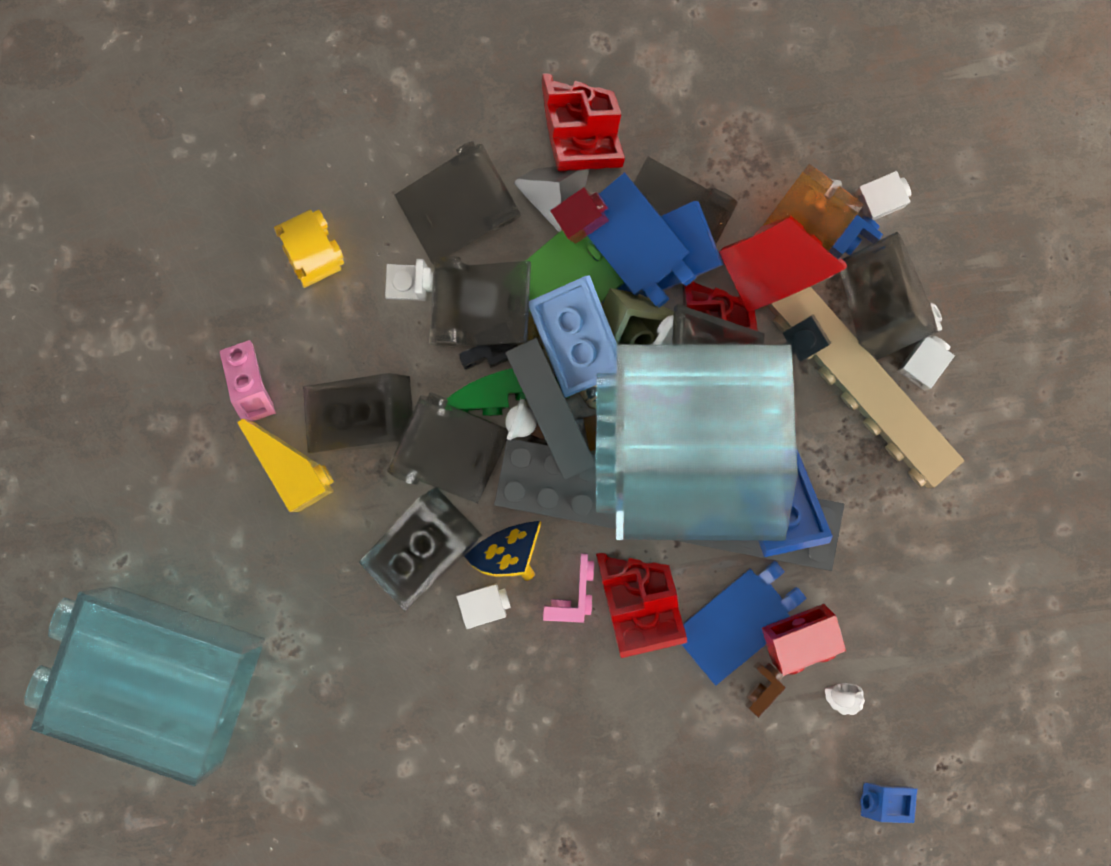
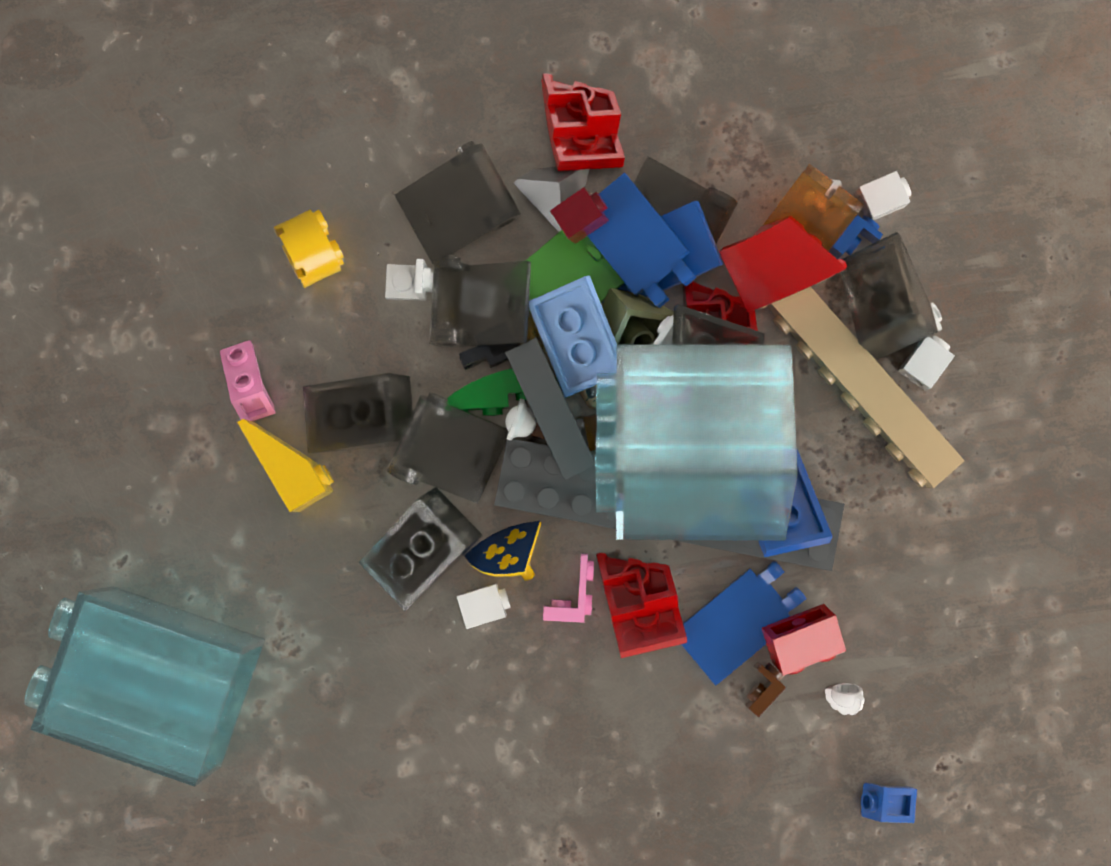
black plate [766,314,831,367] -> none

